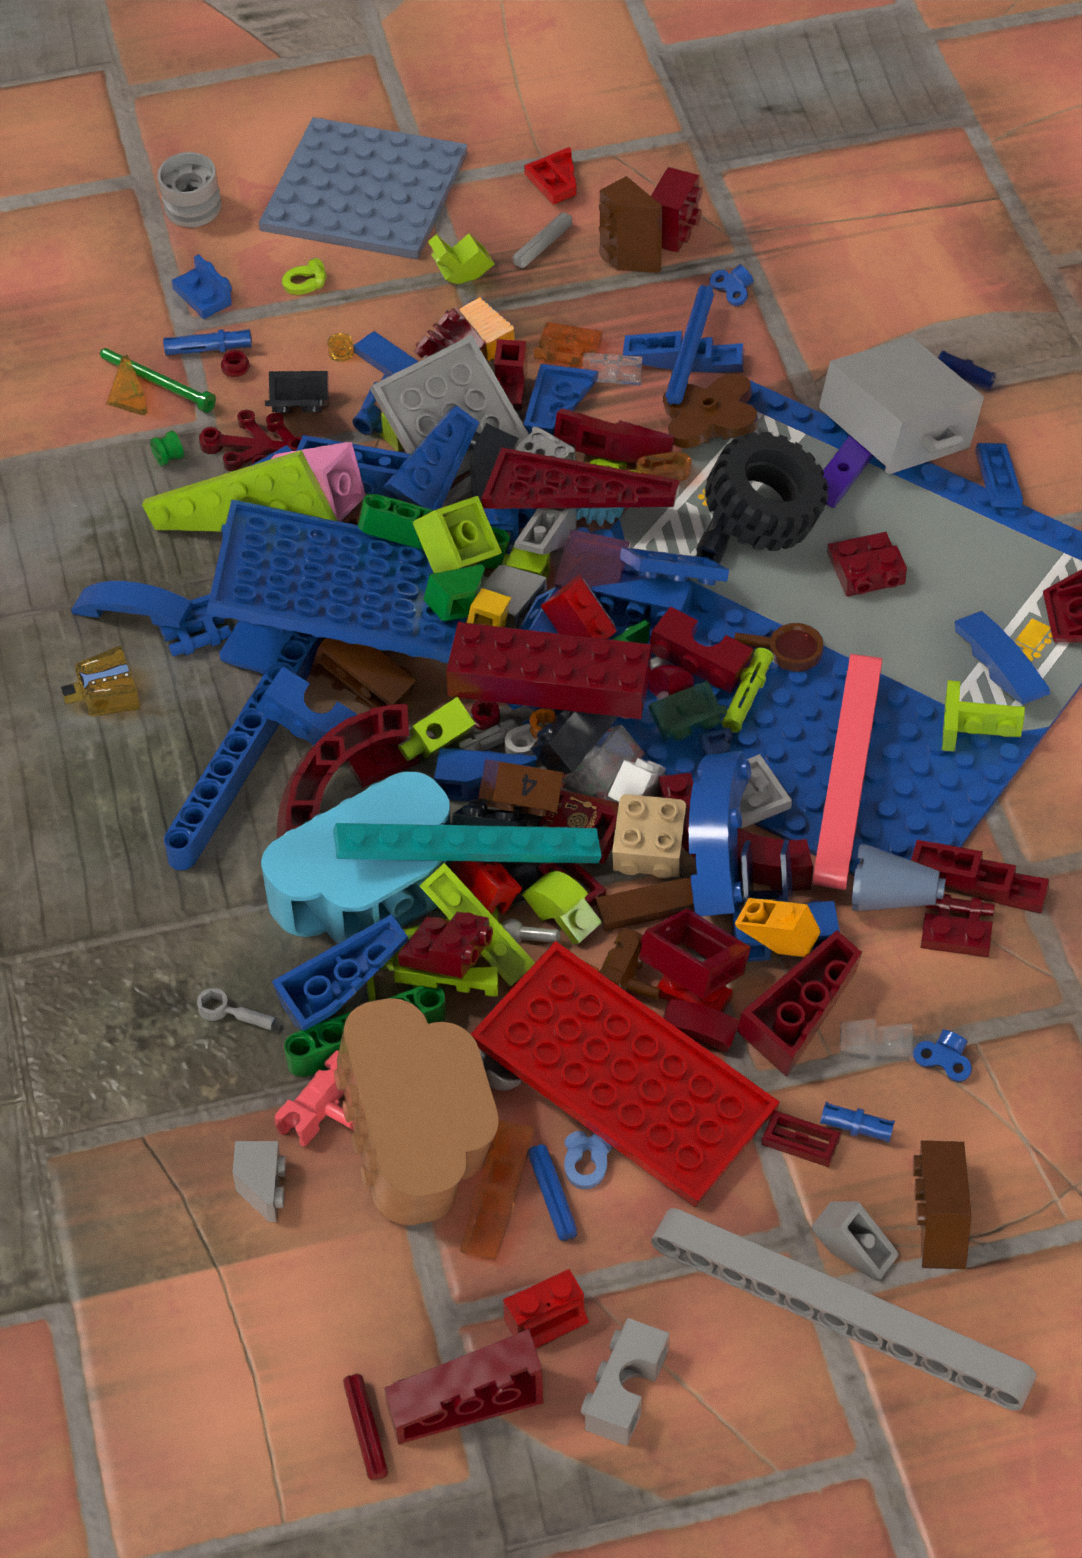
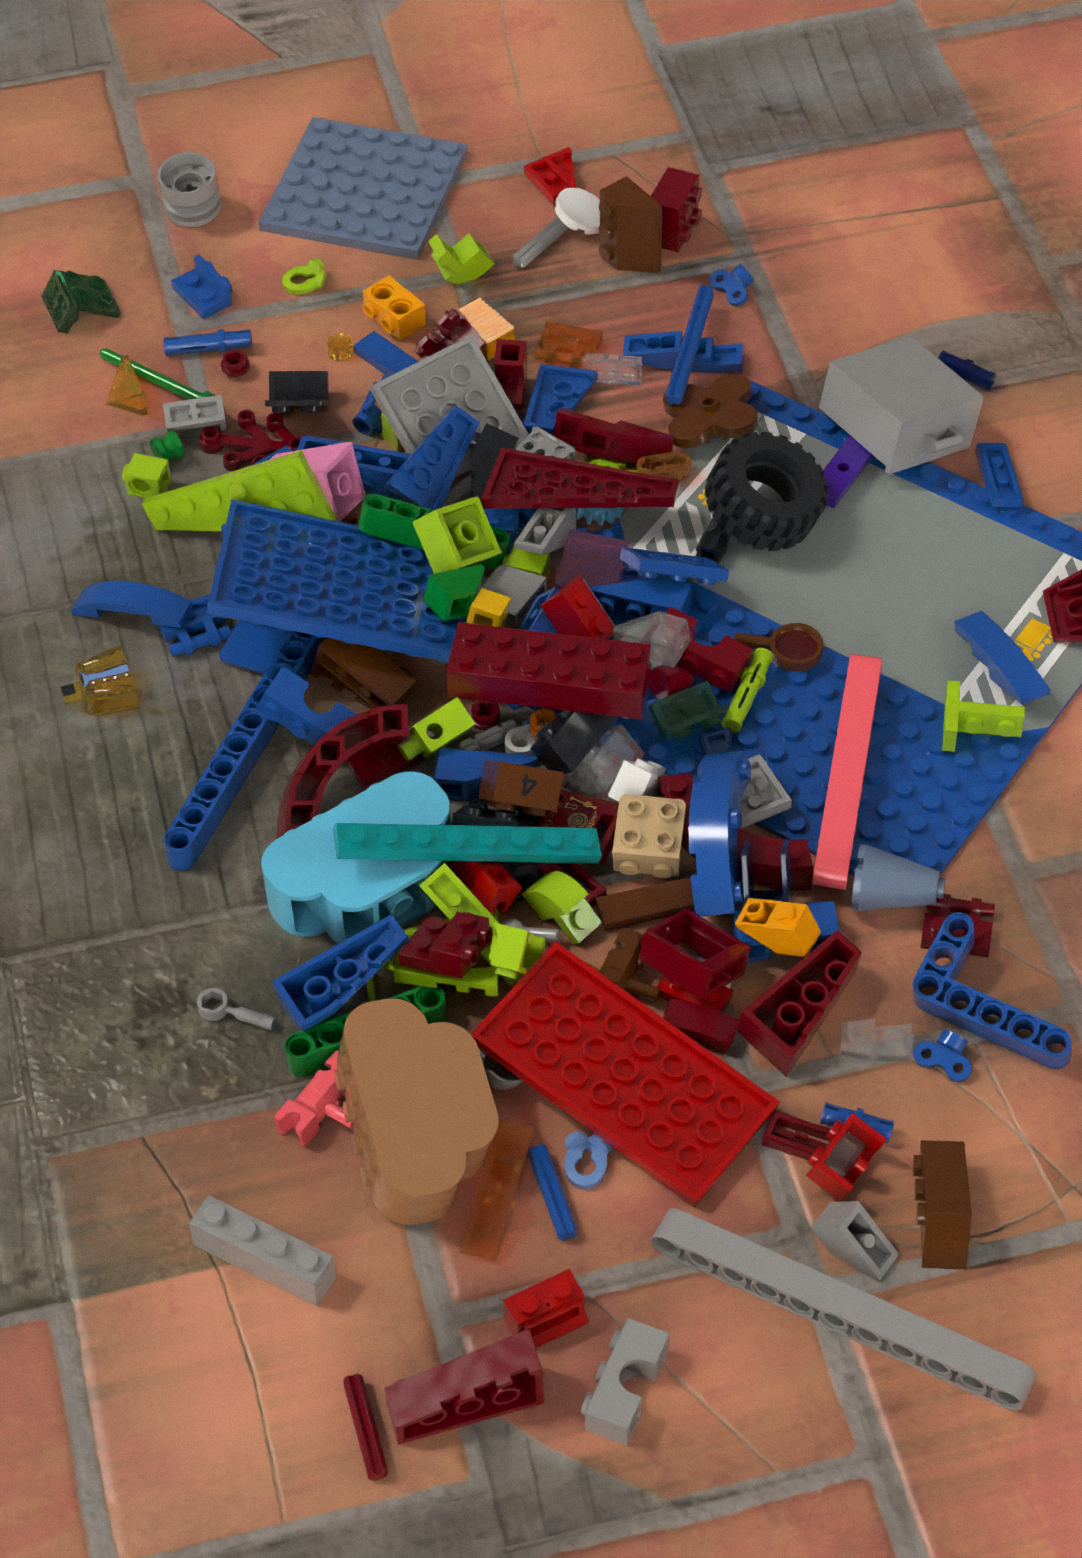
light grey slope [233,1141,287,1222] -> none
dark red plate [827,532,907,597] -> none
dark red slope [911,840,1049,914] -> none
none -> clear green bracket [41,270,121,334]
none -> lime brick [122,453,172,498]
none -> light grey hinge [163,395,227,432]
none -> light grey brick [189,1195,336,1306]
none -> light orange brick [362,275,427,341]
none -> lime window [488,922,546,981]
none -> white tile [555,187,600,235]
none -> clear slope [613,611,691,668]
none -> red window [806,1113,887,1202]
none -> blue beam [912,912,1072,1069]

